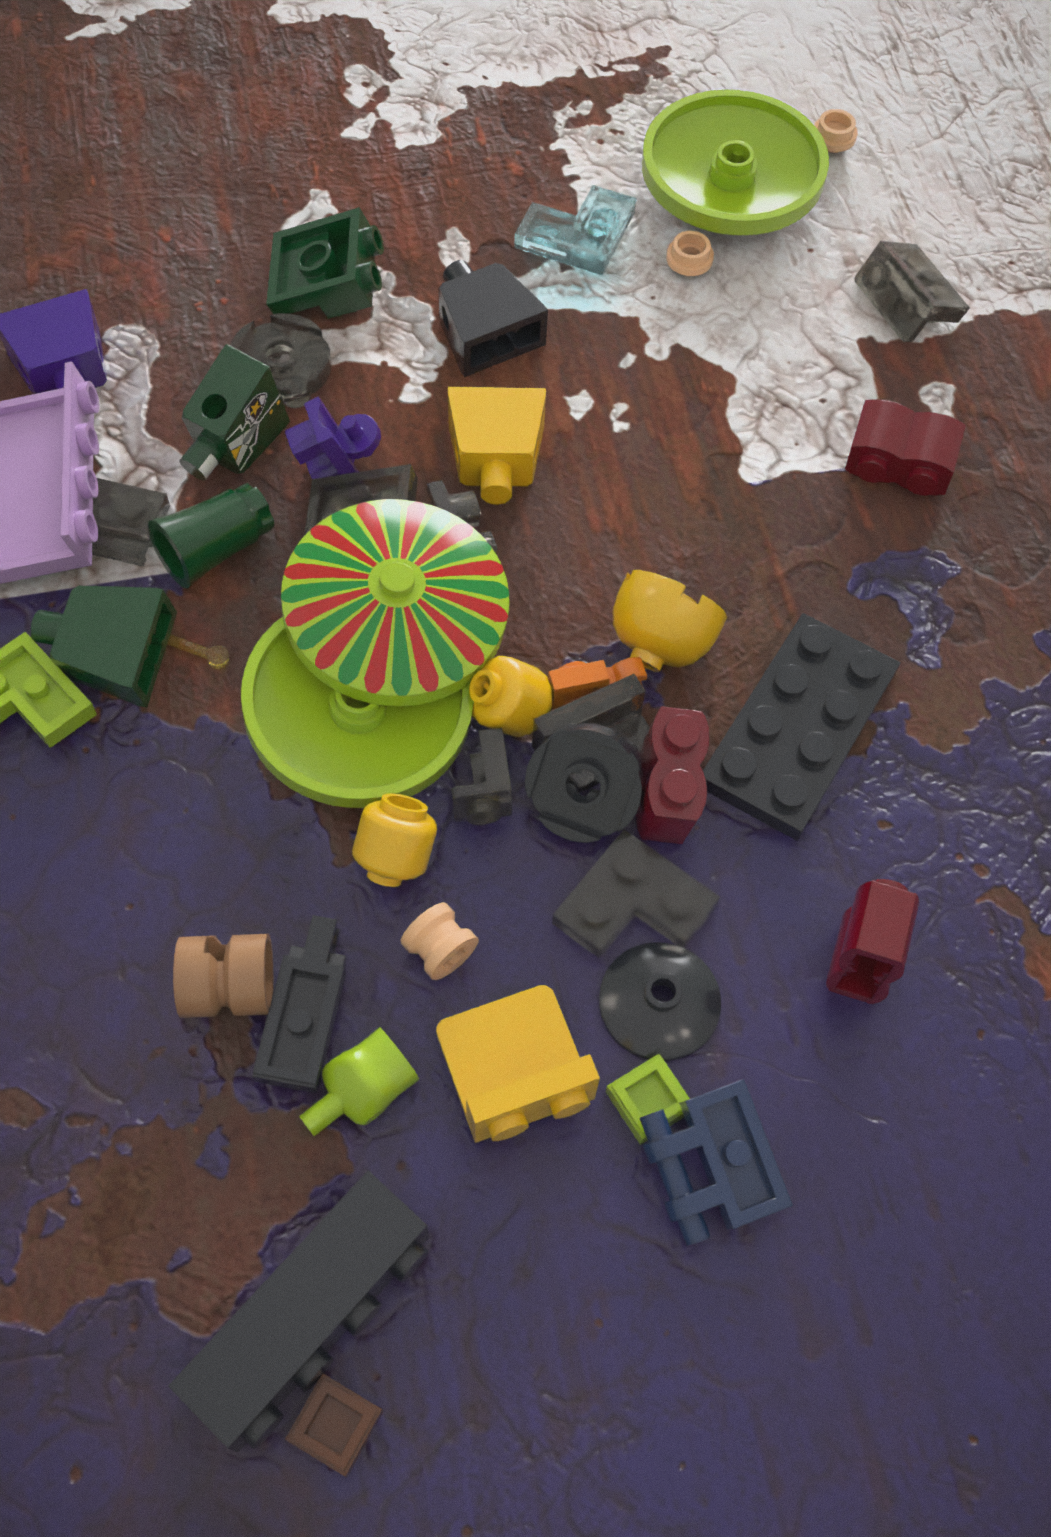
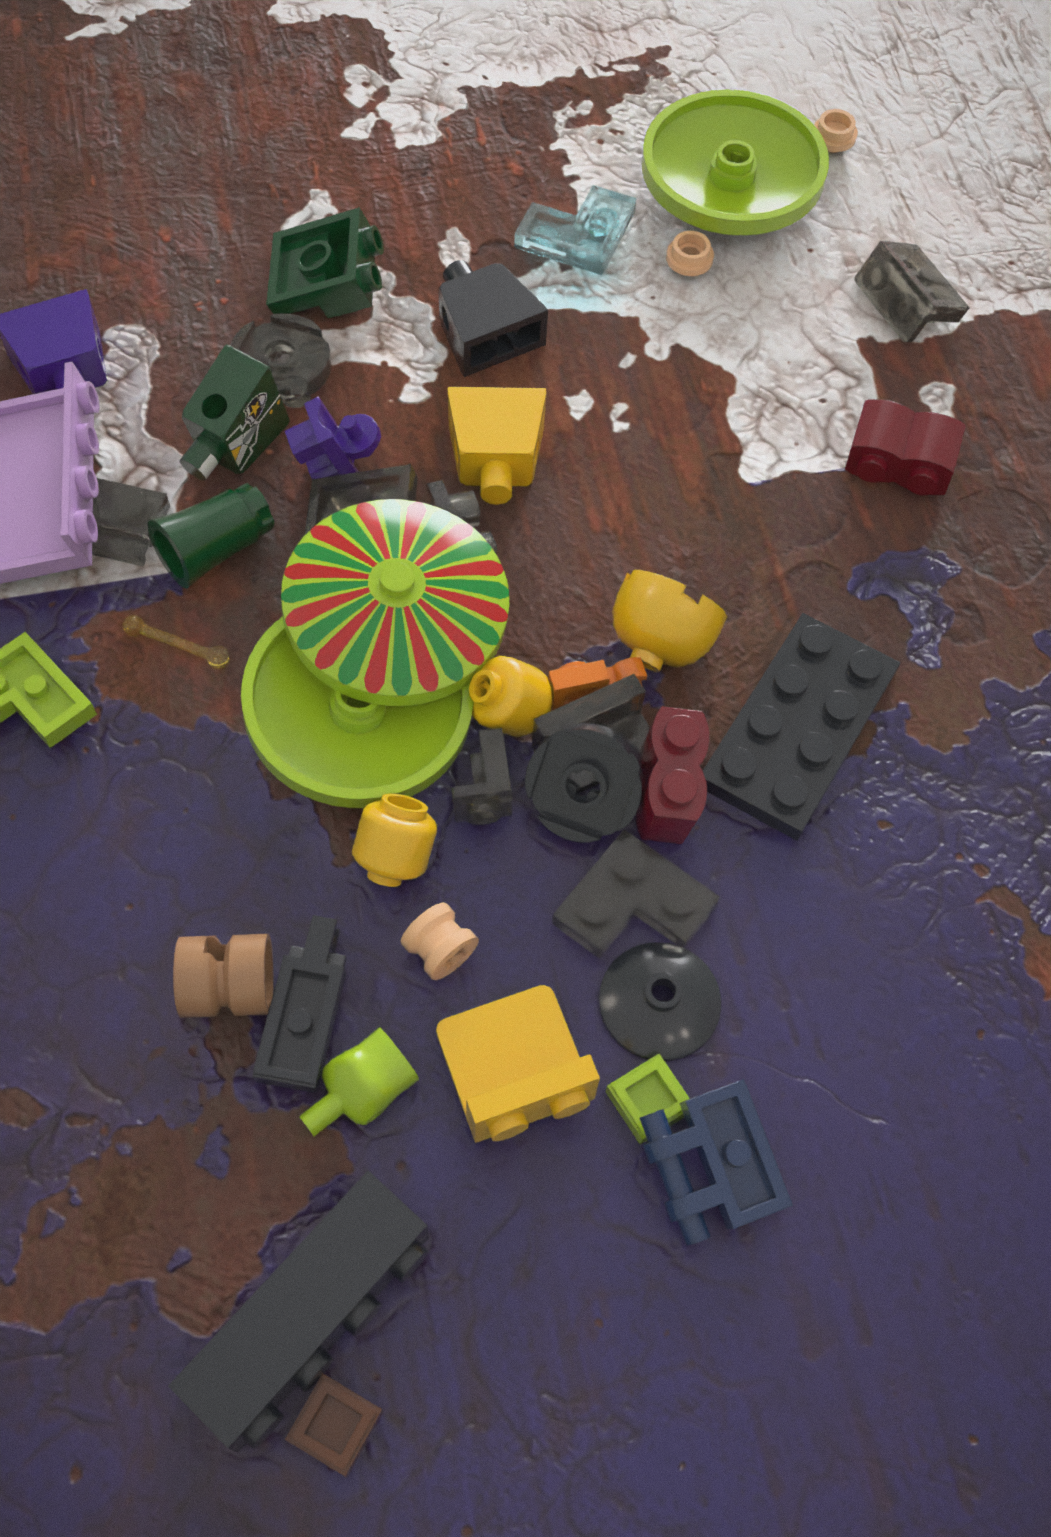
dark green torso [31,585,177,708] -> none
dark red brick [826,879,919,1004] -> none

